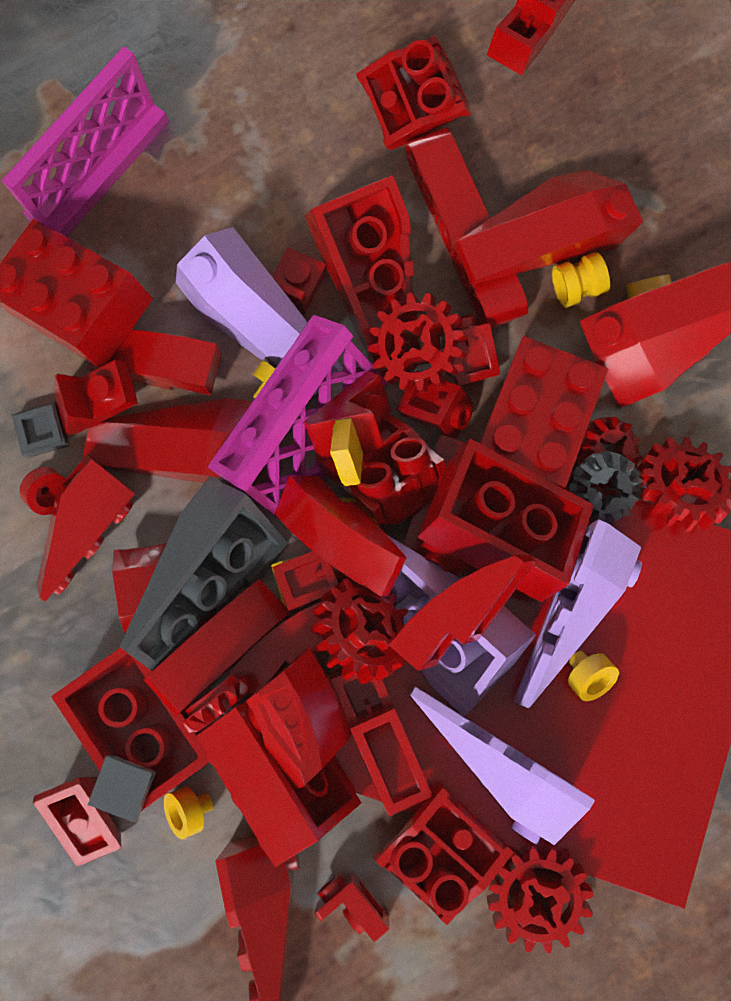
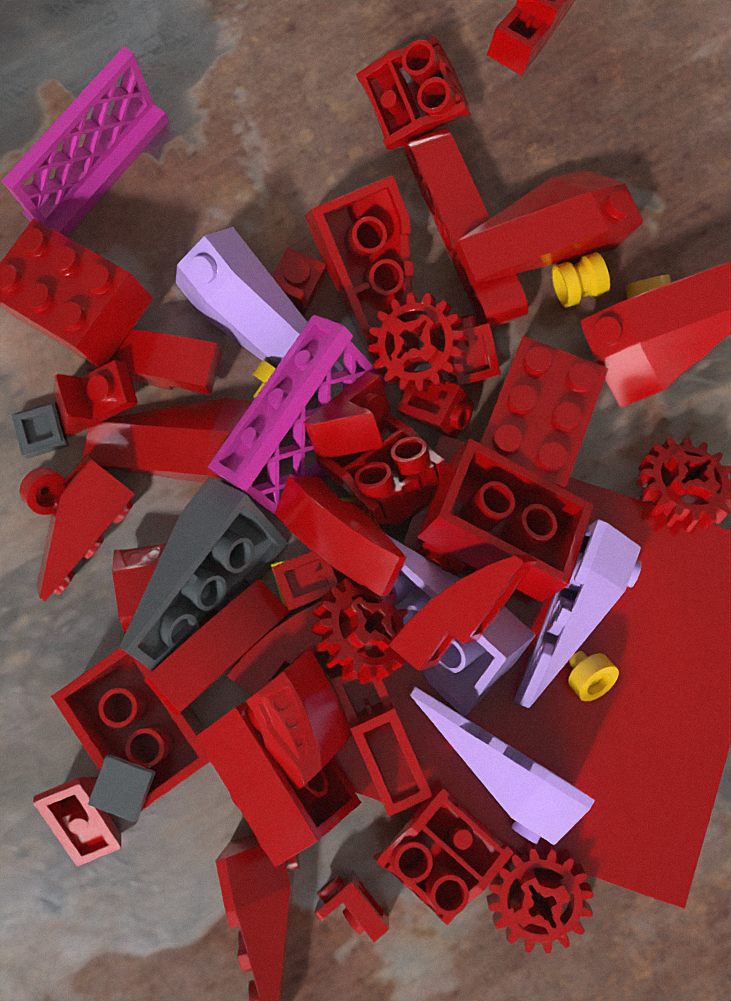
yellow tile [164,786,213,840] -> none
red gear [181,674,253,732] -> none
yellow tile [330,418,363,486] -> none
dark grey gear [569,451,643,525] -> none
red gear [576,417,644,488] -> none

